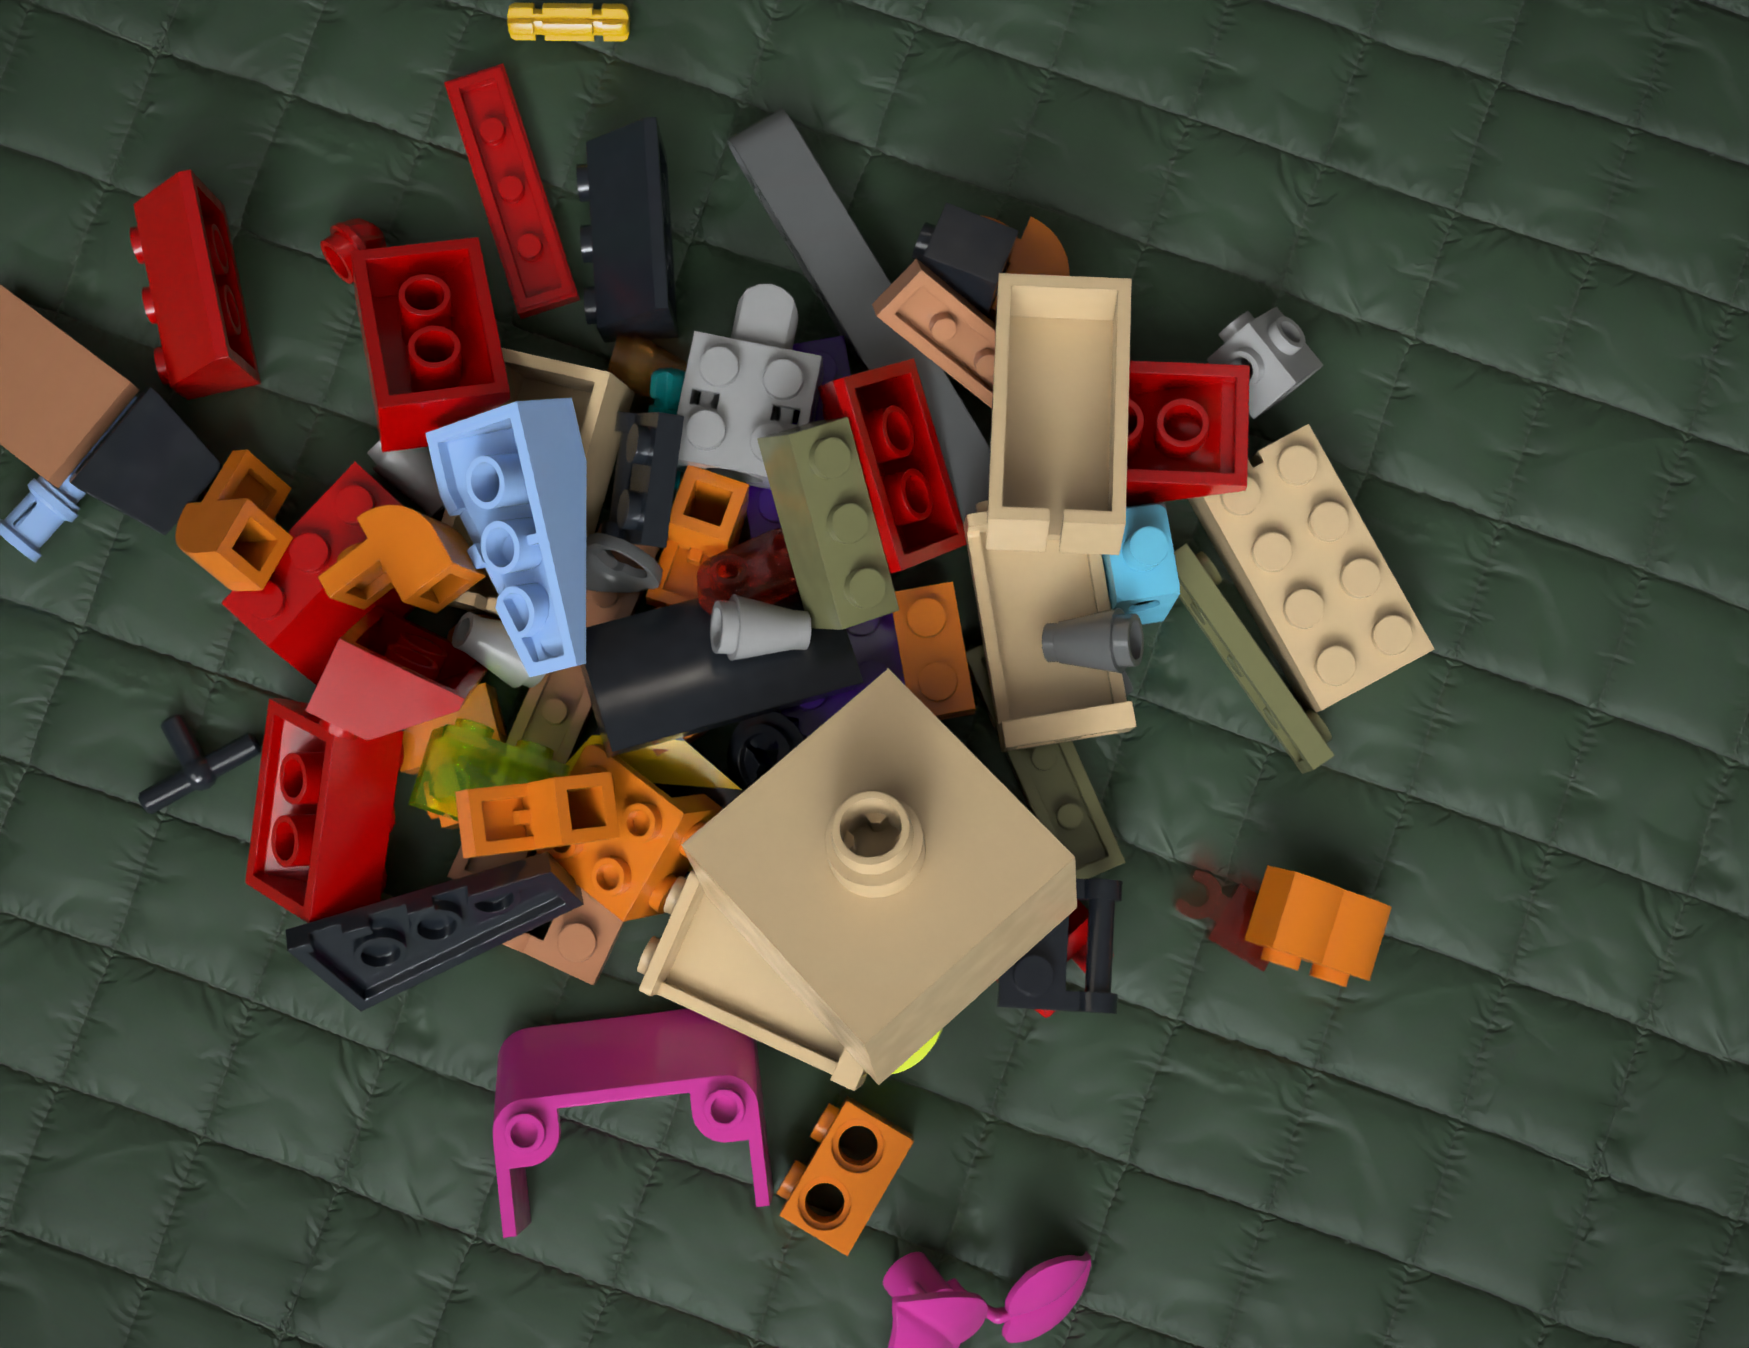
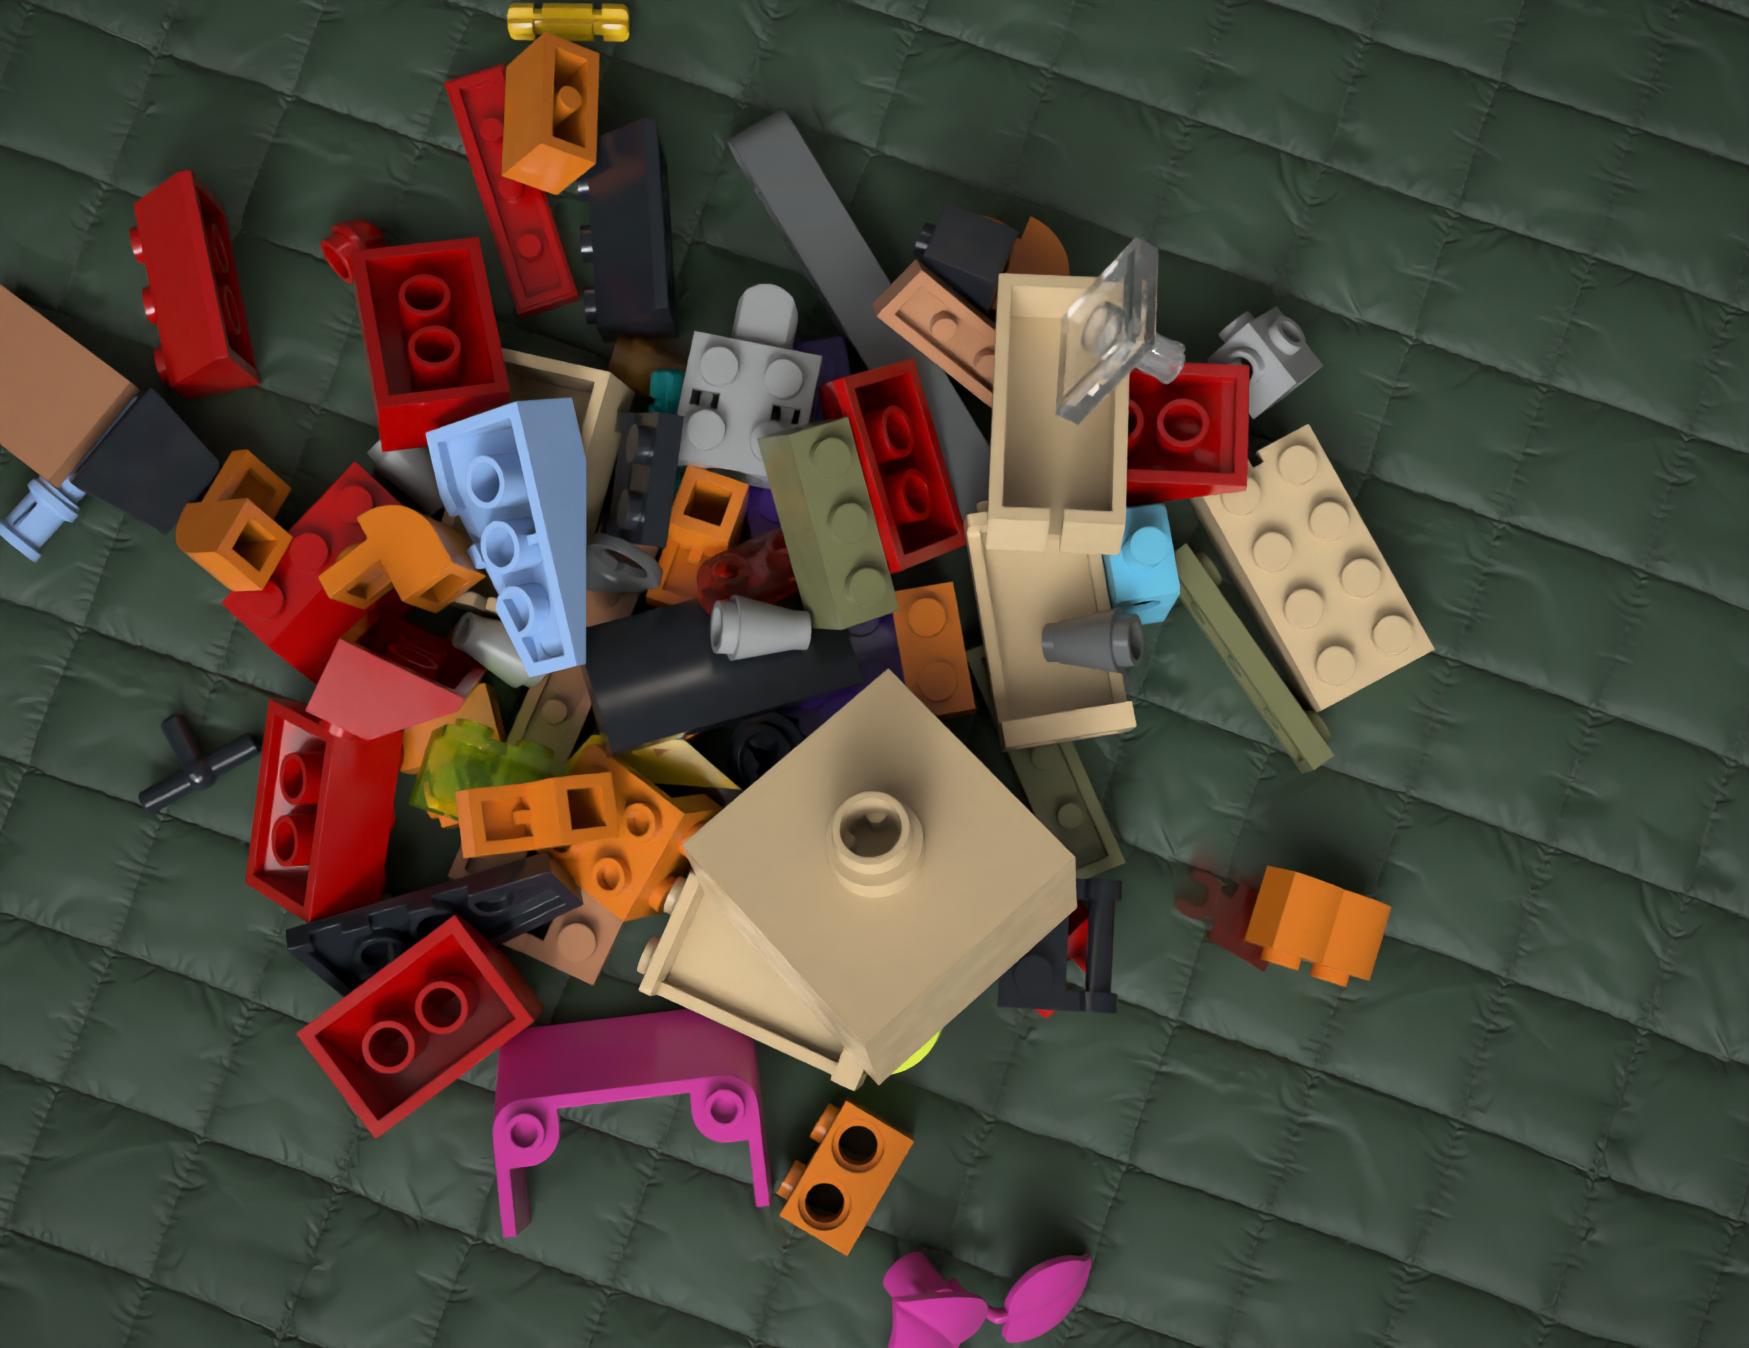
none -> red slope [296,914,546,1139]
none -> orange brick [502,32,600,195]
none -> clear tile [1055,237,1186,425]

